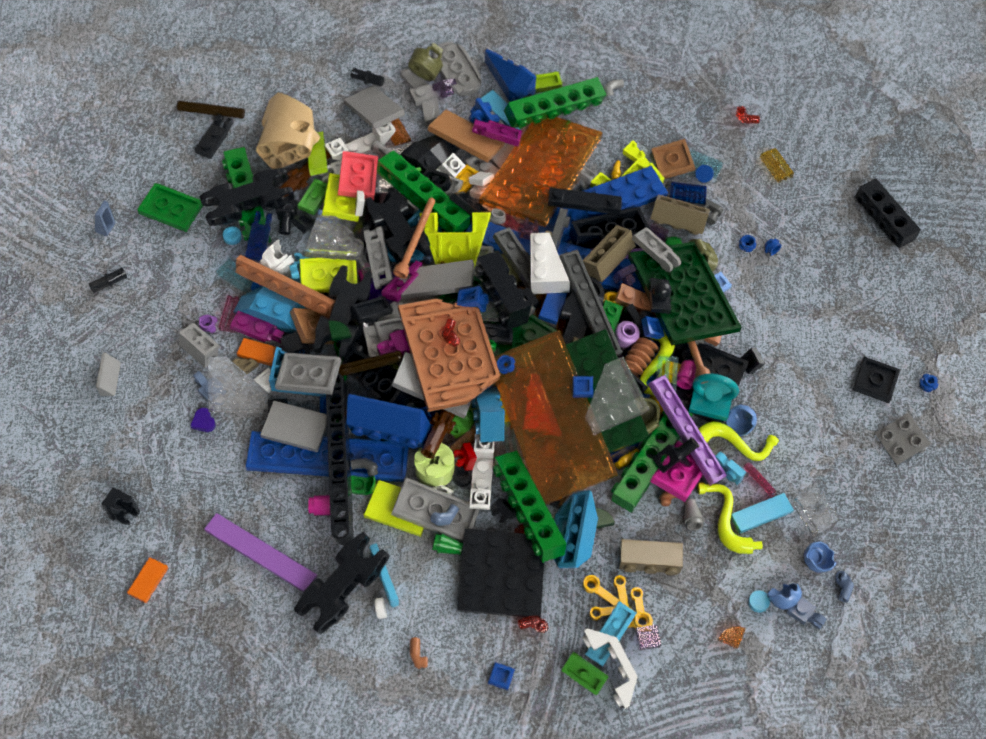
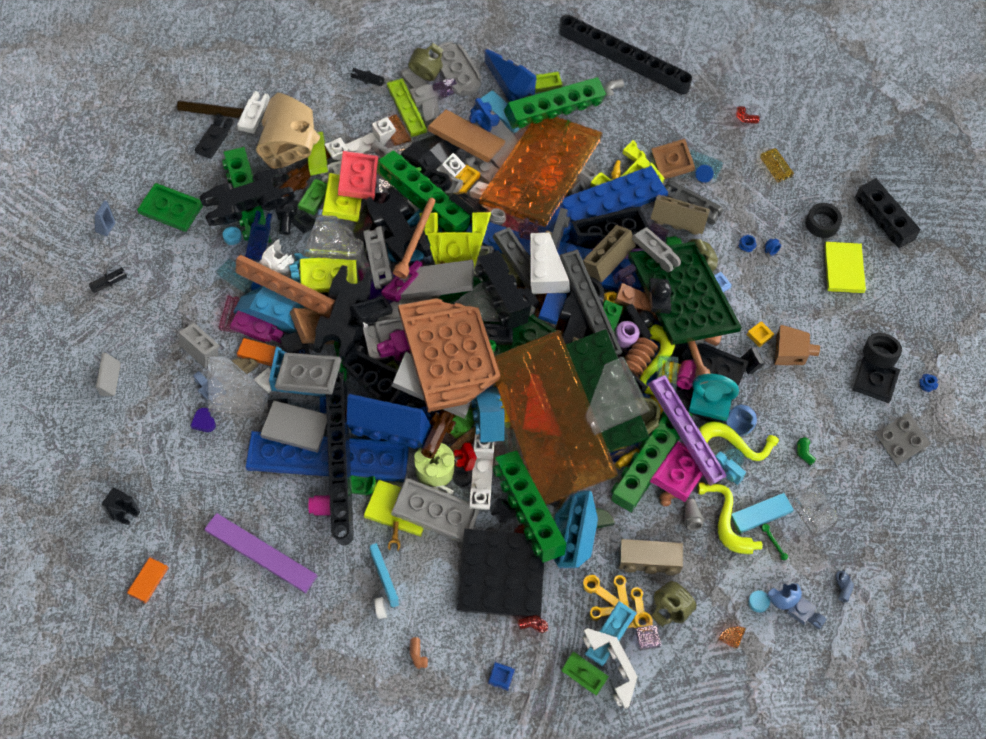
medium lavender plate [198,315,218,333] -> none
black piece [294,532,390,635] -> none
dark green tile [328,321,351,341] -> none
dark brown axle [338,350,403,376] -> none
light grey tile [344,86,405,129] -> none
dark grey arm [351,458,379,476] -> none
white tile [355,191,365,216] -> none
sand blue arm [430,504,459,526] -> none
green cone [432,533,463,555] -> none
clear red arm [442,319,460,347] -> none
blue bracket [457,286,489,312] -> none
white tile [469,172,494,186] -> none
magenta hinge [472,119,522,146] -> none
blue plate [496,355,515,374] -> none
black plate [548,188,622,215] -> none
blue tile [572,376,593,398] -> none
blue plate [641,316,664,339] -> none
black bracket [653,437,699,473] -> none
clear blue tile [669,182,707,204] -> none
clear pink tile [743,462,777,498] -> none
medium blue hair [804,541,836,573] -> none
none -> white hinge [237,91,270,134]
none -> lime tile [387,78,427,138]
none -> pearl gold hand [388,522,401,551]
none -> black beam [559,15,692,94]
none -> olive piece [651,581,697,628]
none -> clear light blue tile [725,449,745,467]
none -> yellow plate [747,321,774,348]
none -> green hinge [761,524,788,561]
none -> medium nougat torso [774,325,820,365]
none -> green arm [797,437,817,466]
none -> black tyre [805,203,842,238]
none -> neon yellow tile [824,242,866,293]
none -> black tyre [863,333,903,368]

